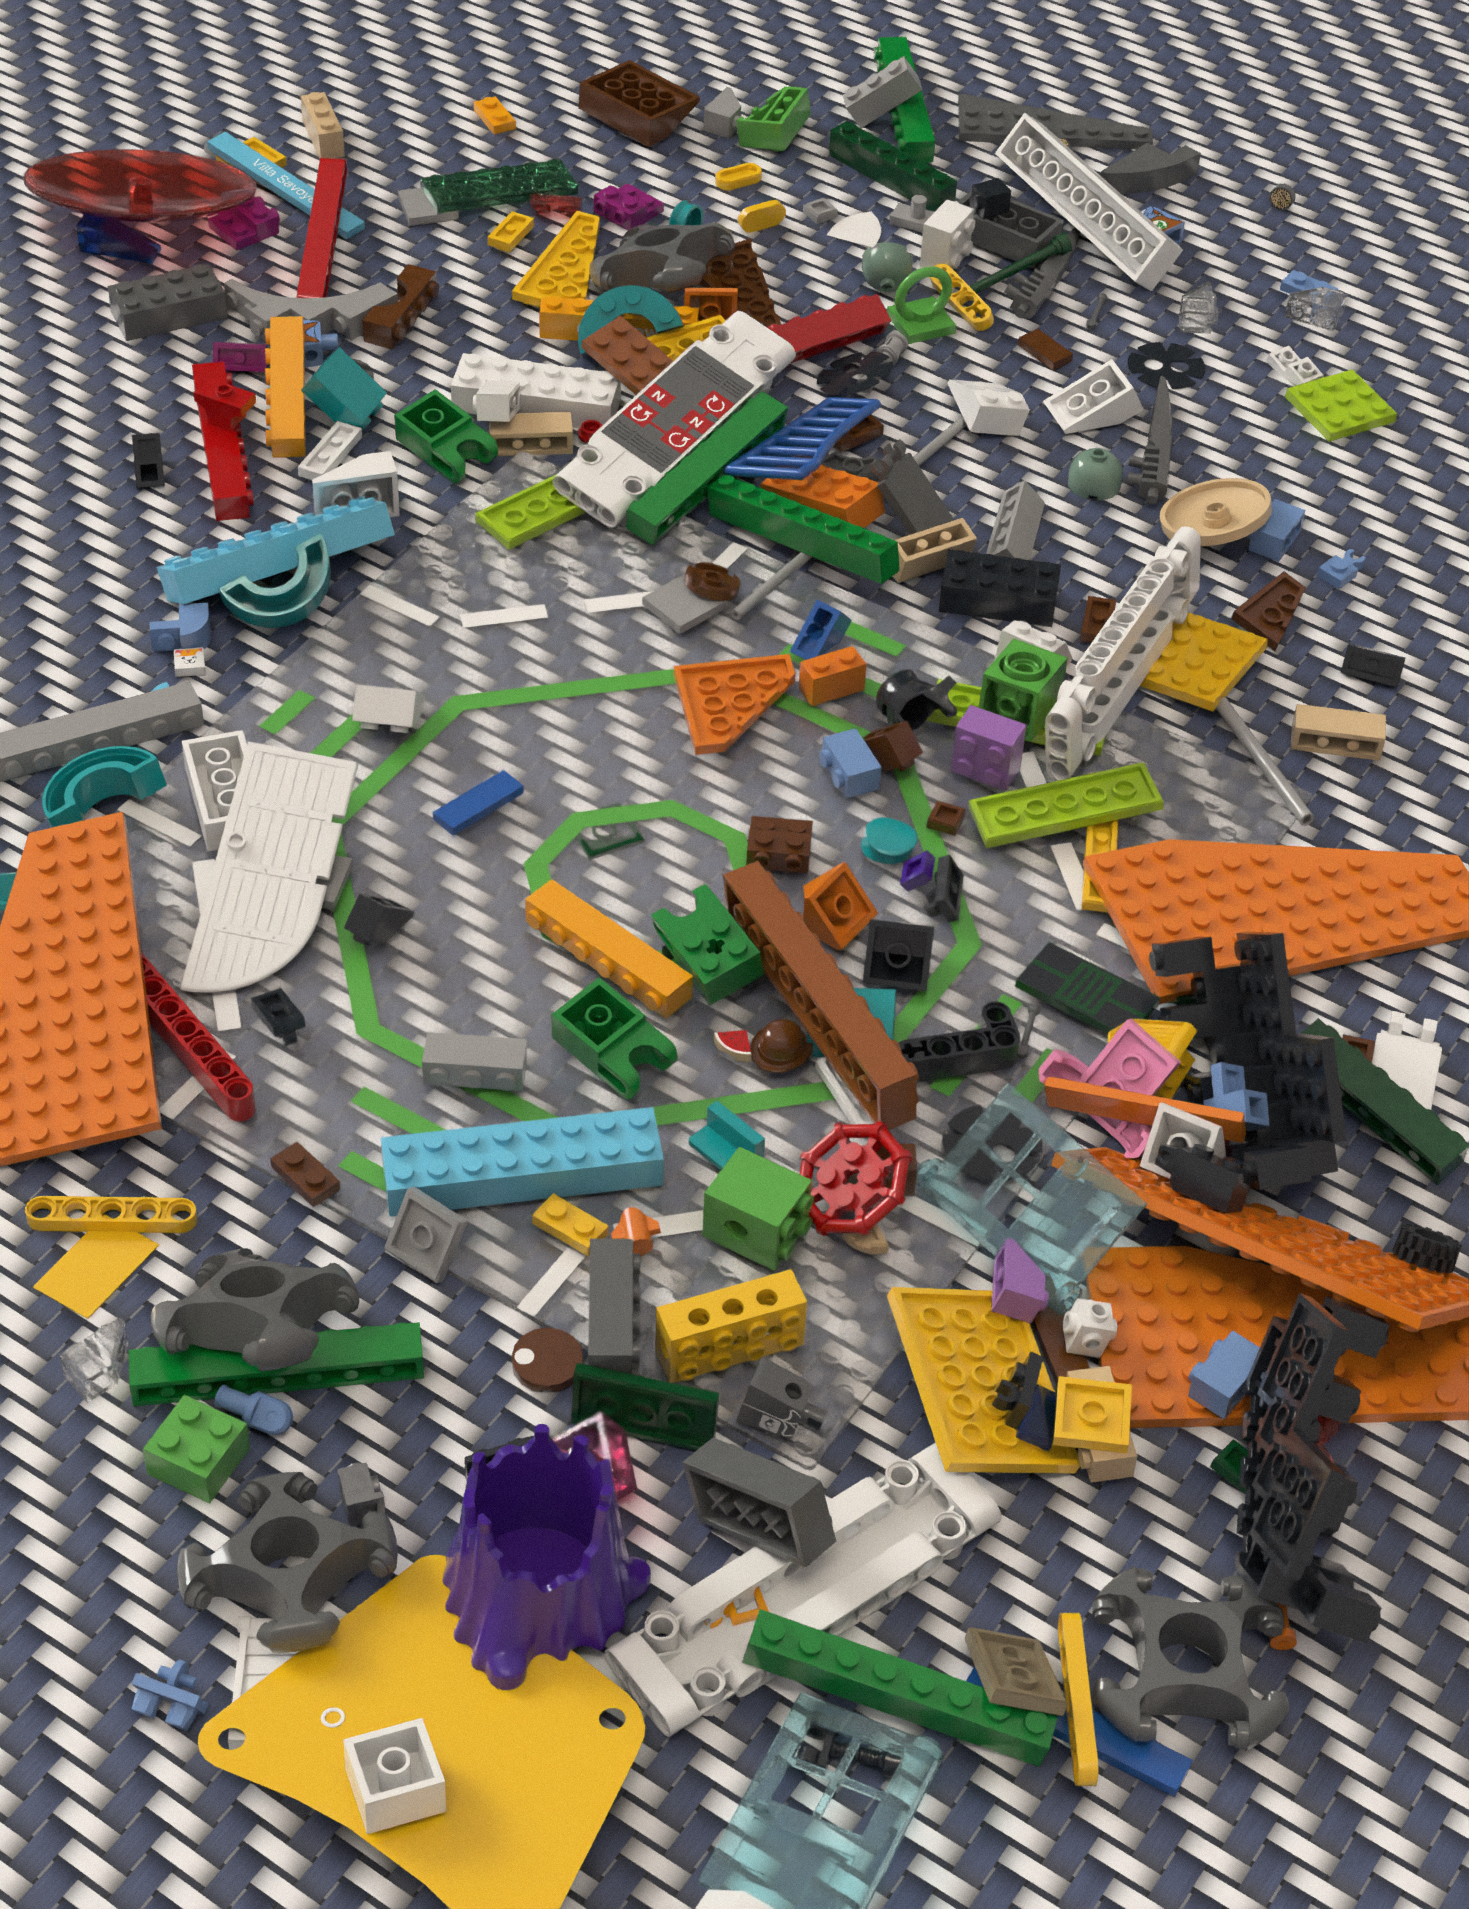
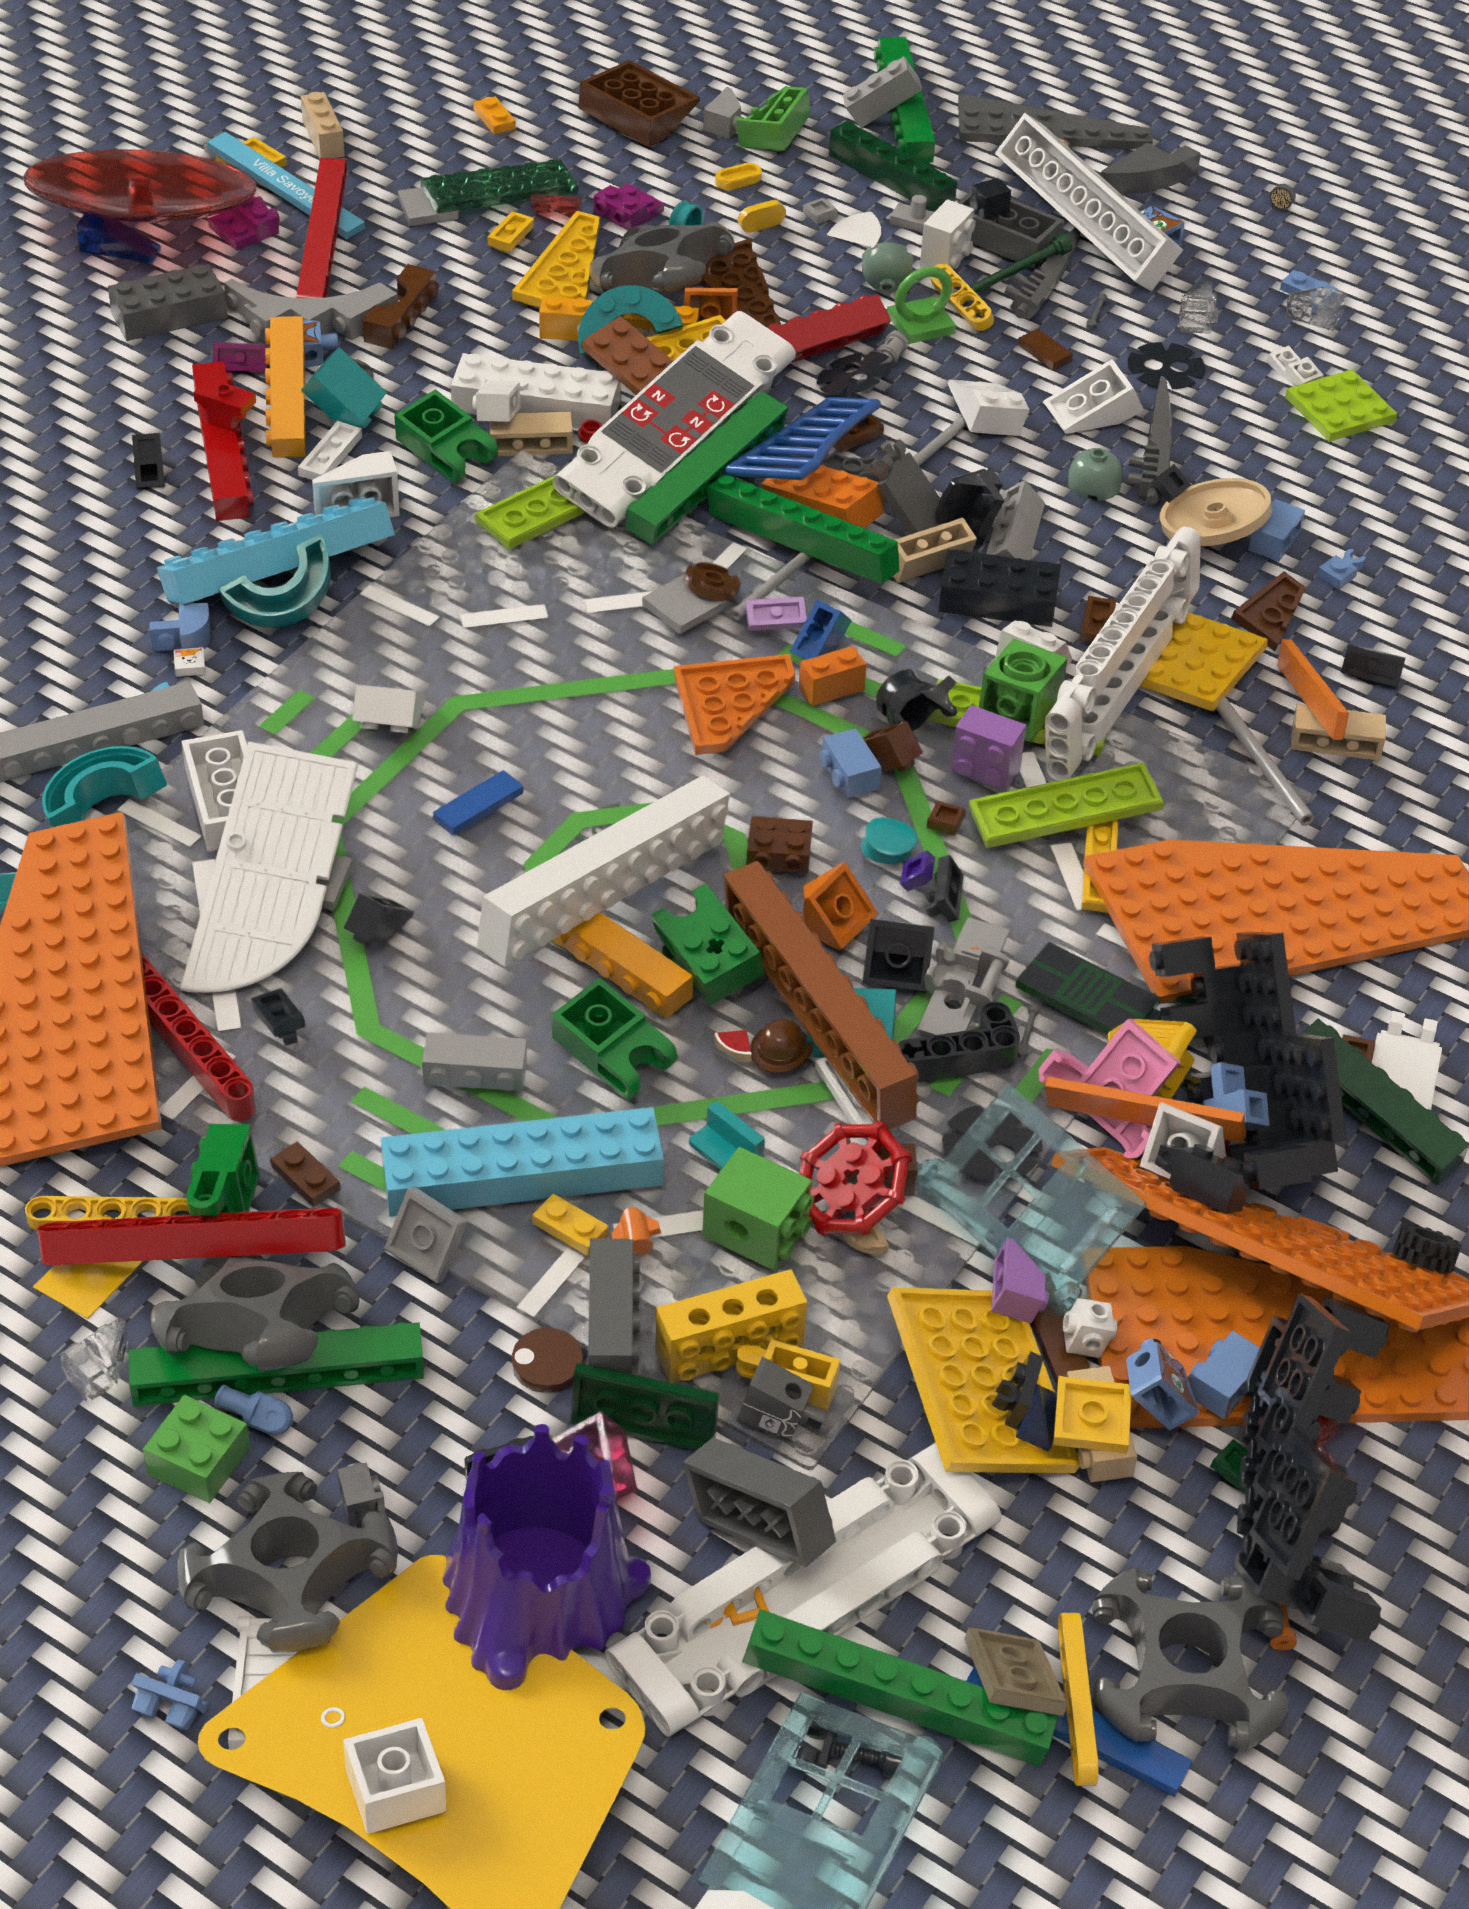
none -> red beam [37,1208,346,1265]
none -> green brick [186,1123,260,1216]
none -> white brick [477,775,730,967]
none -> yellow brick [736,1339,841,1413]
none -> lavender plate [746,597,807,631]
none -> light grey piece [917,917,1010,1036]
none -> black piece [935,468,1005,545]
none -> medium blue torso [1126,1339,1200,1431]
none -> black tile [1152,464,1191,503]
none -> orange tile [1277,639,1349,740]

